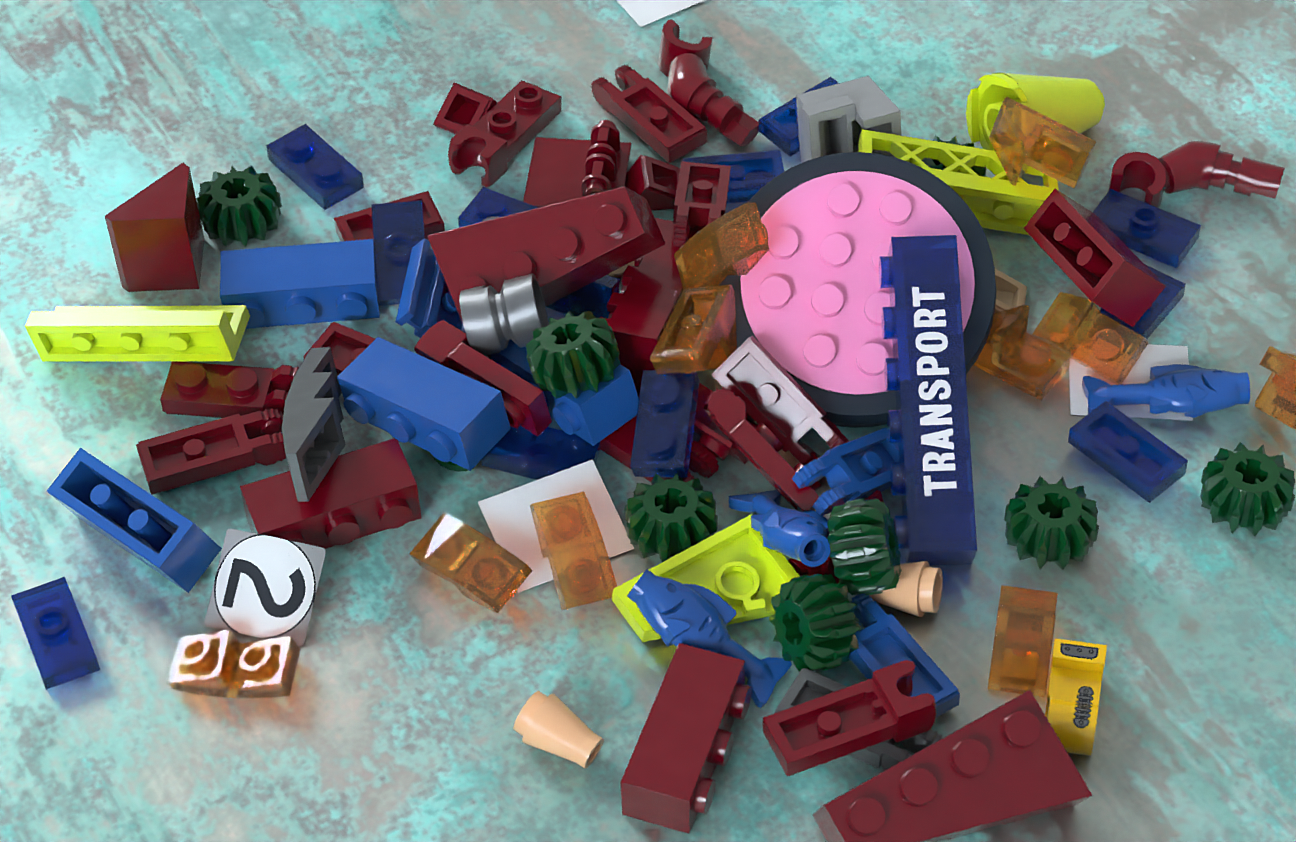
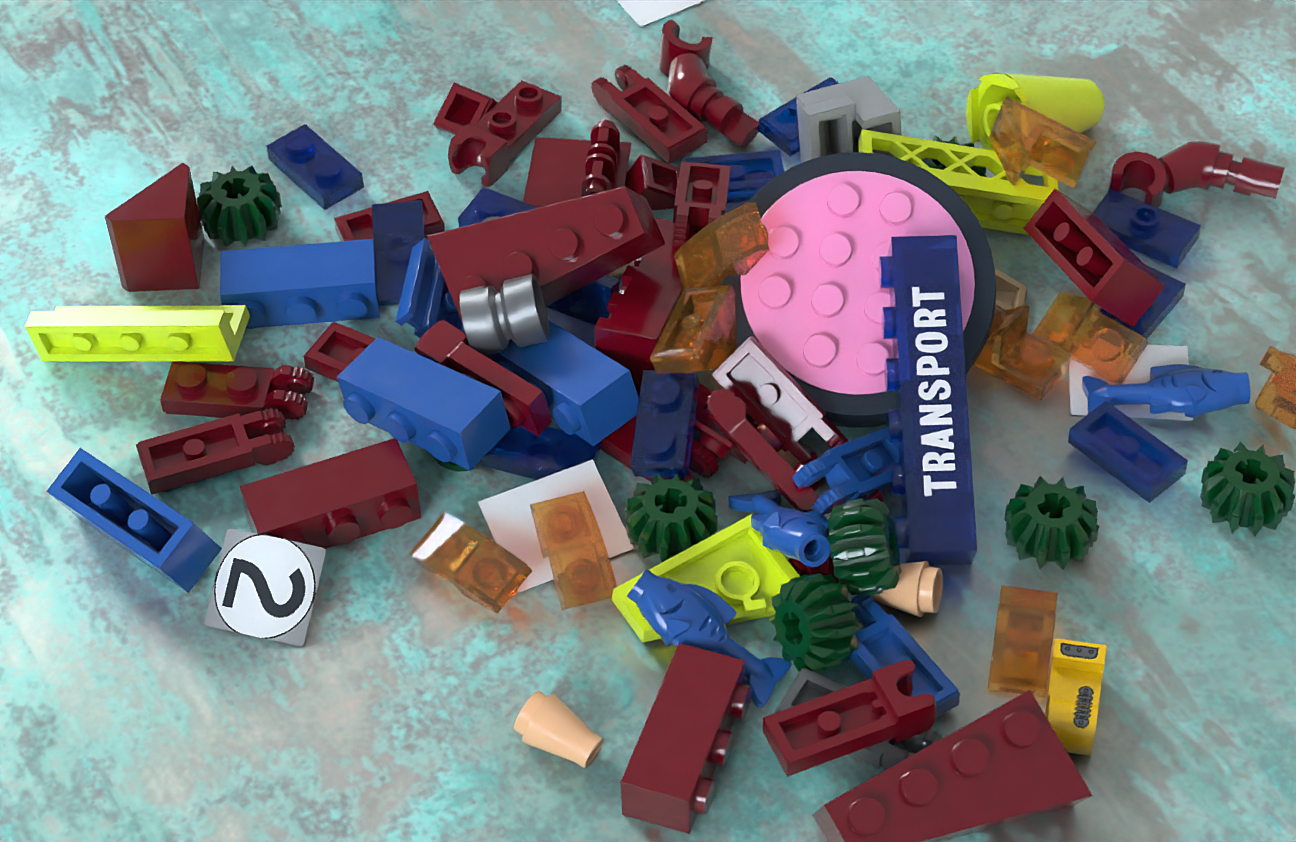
clear blue plate [11,577,100,690] -> none
clear orange slope [168,630,301,698] -> none
dark grey slope [282,347,346,502] -> none
dark green gear [525,311,621,399] -> none

